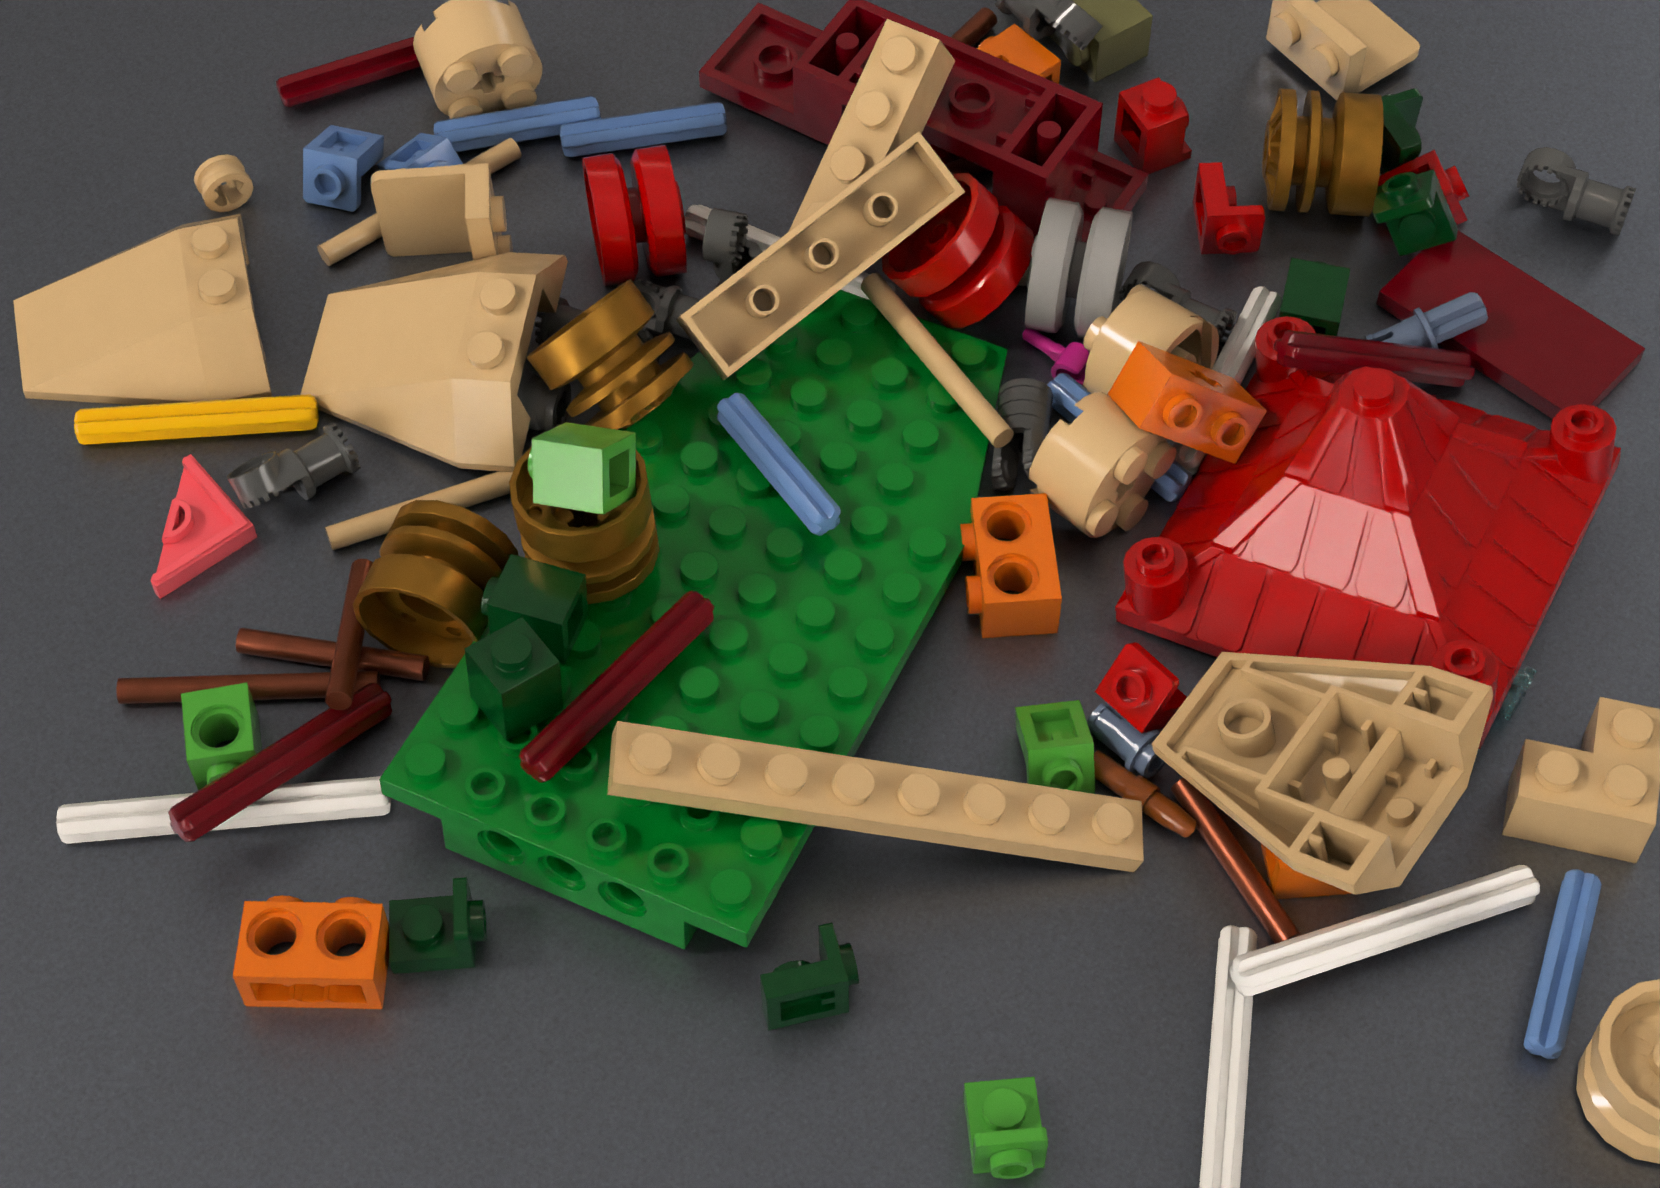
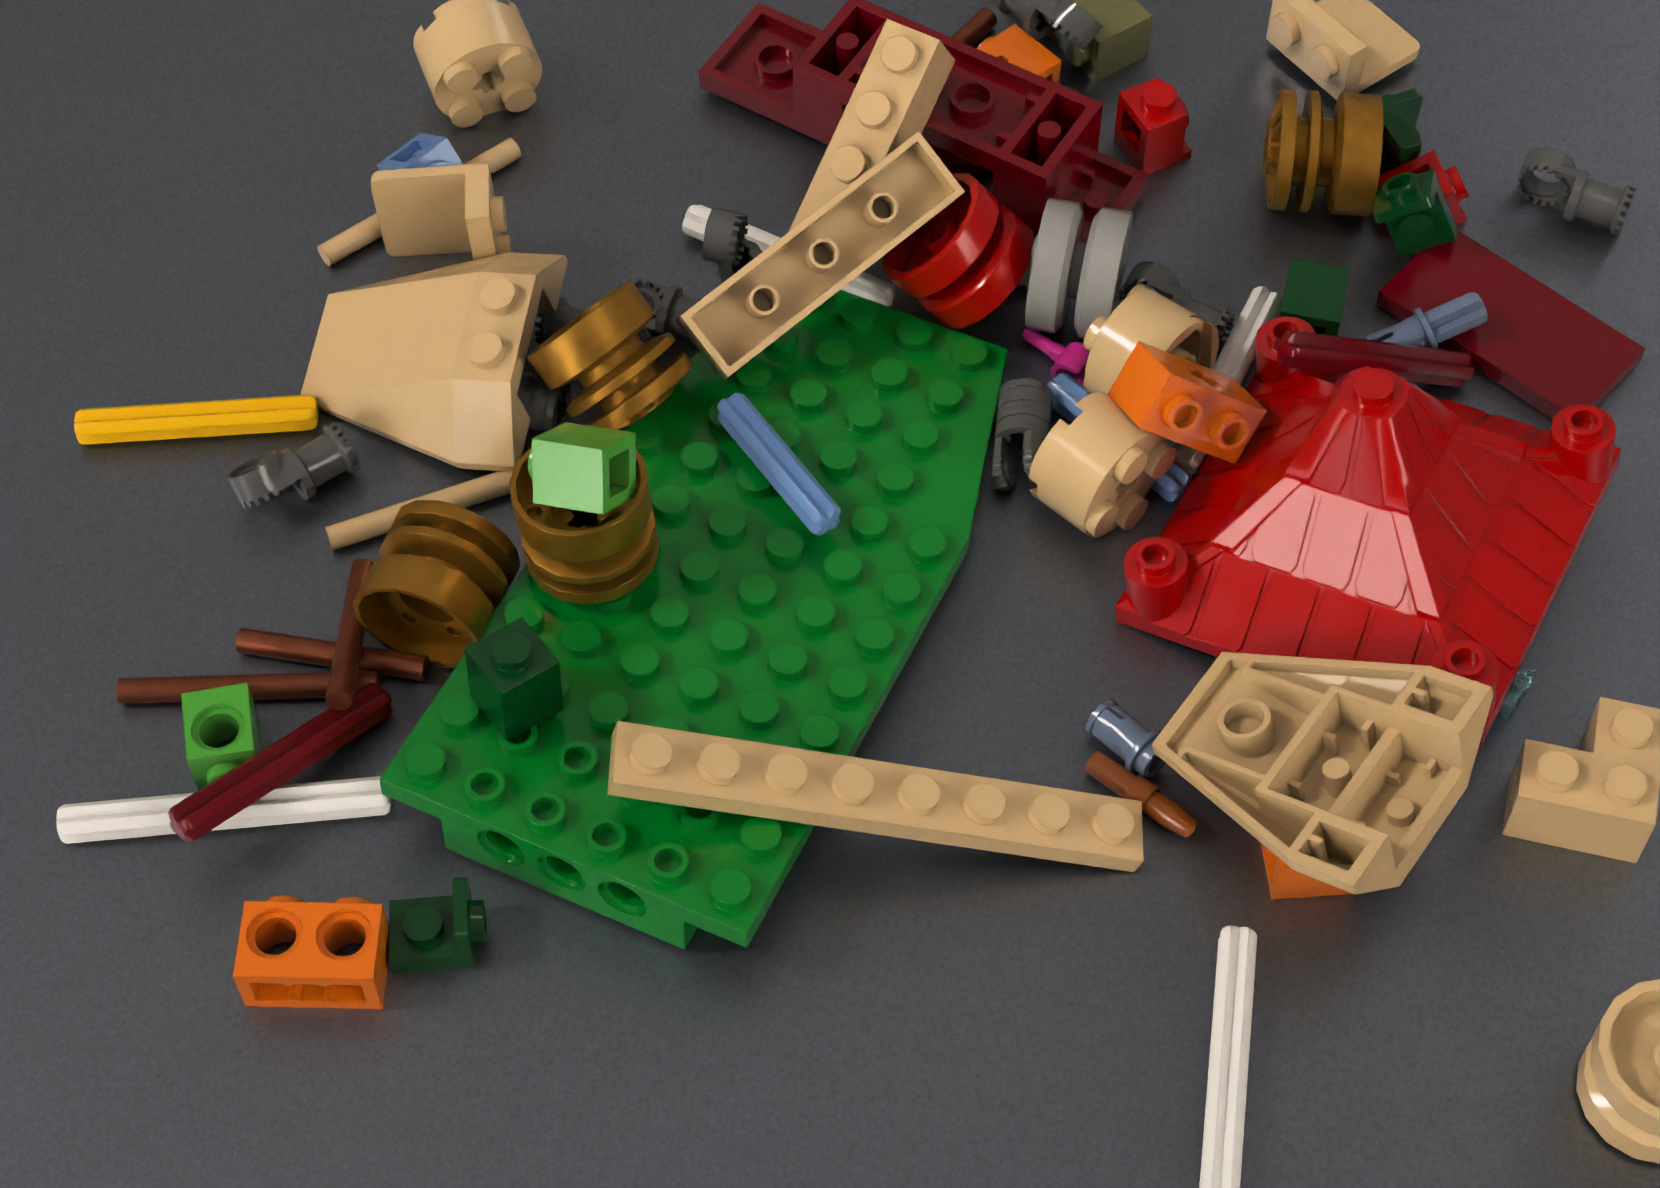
tan wedge [13,214,272,405] -> none
coral tile [151,454,257,599] -> none
tan bush [194,154,254,213] -> none
dark red axle [276,37,420,107] -> none
medium blue bracket [303,125,384,212] -> none
medium blue axle [433,96,601,153] -> none
dark green brick [481,554,588,664] -> none
dark red axle [519,591,714,783] -> none
medium blue axle [560,102,727,158] -> none
red wheel [582,145,687,286] -> none
dark green bracket [760,922,859,1031] -> none
tan bar [861,273,1014,448] -> none
orange brick [960,493,1062,638] -> none
bright green bracket [963,1077,1048,1179] -> none
bright green bracket [1015,700,1095,794] -> none
red bracket [1095,642,1187,734] -> none
copper bar [1171,778,1302,944] -> none
red bracket [1193,162,1265,255] -> none
white axle [1229,865,1540,996] -> none
medium blue axle [1524,869,1602,1059] -> none

